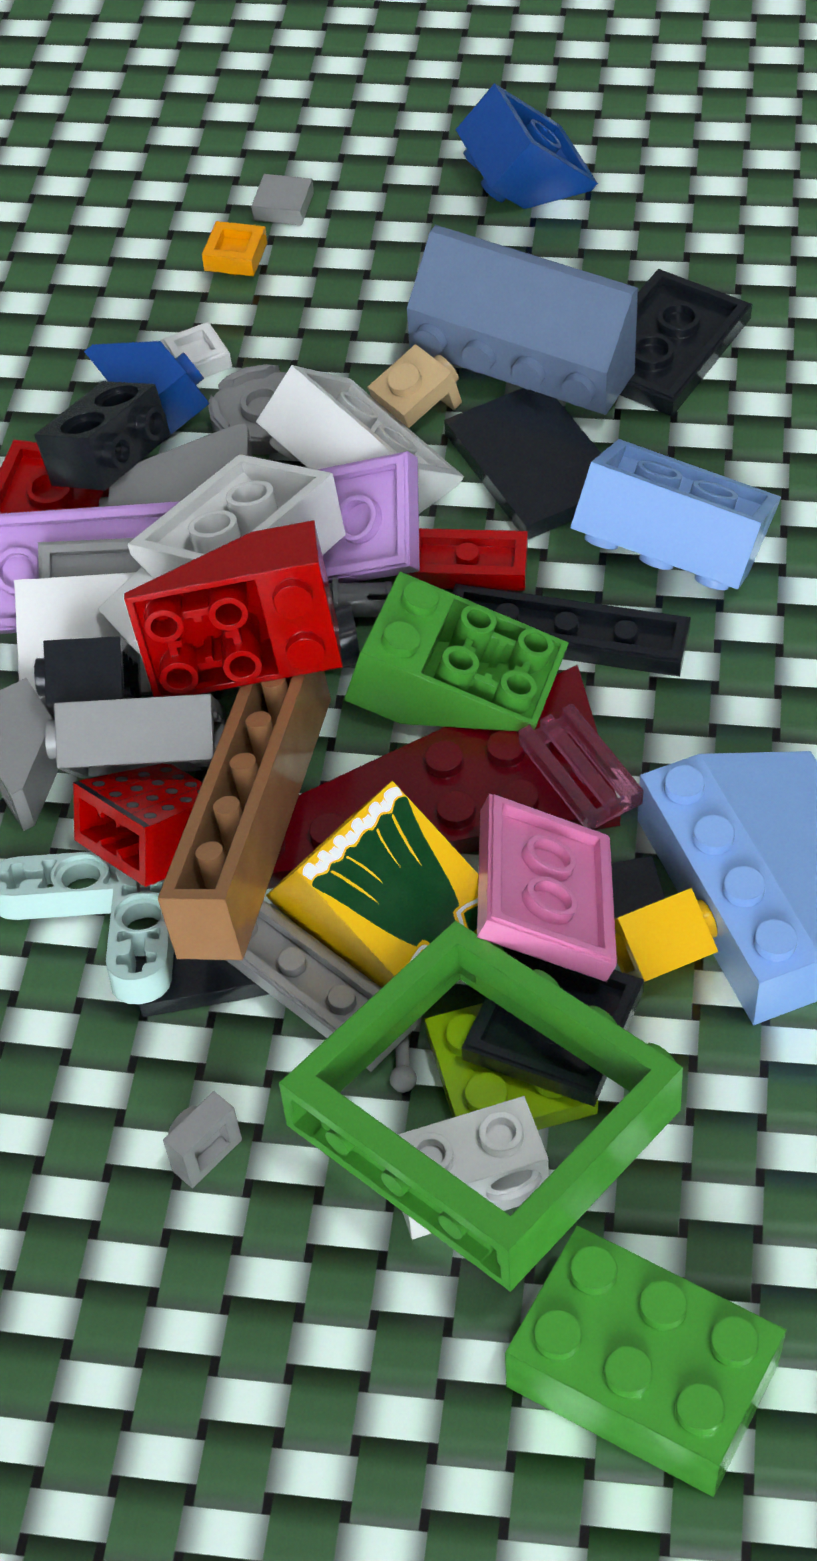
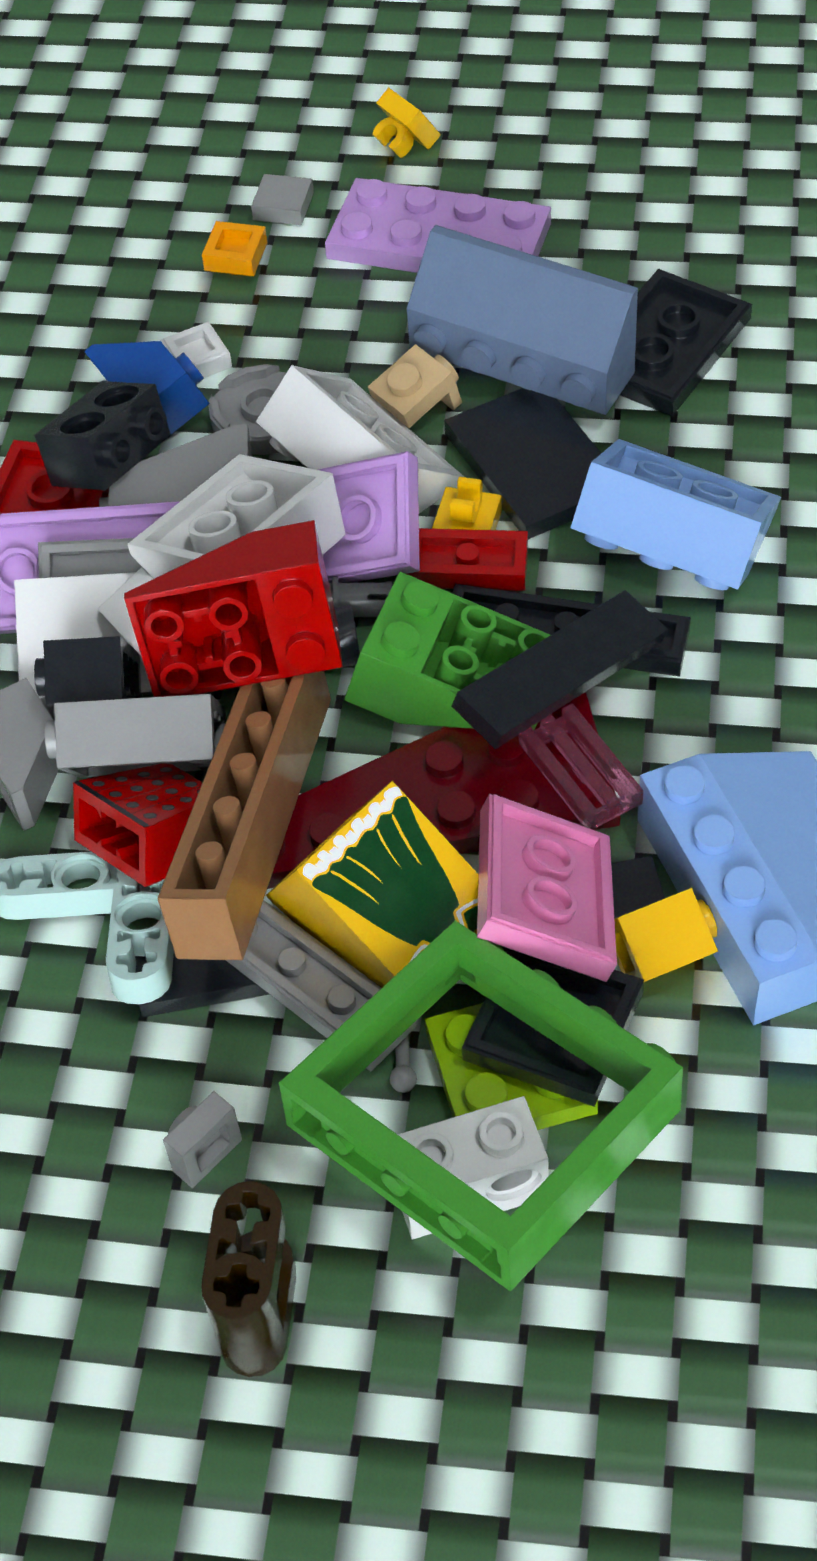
blue slope [456,83,598,209] -> none
bright green brick [505,1225,786,1498] -> none
none -> dark brown connector [201,1181,296,1377]
none -> lavender plate [325,178,551,273]
none -> yellow tile [373,87,441,158]
none -> yellow tile [432,476,502,530]
none -> black tile [451,590,668,750]

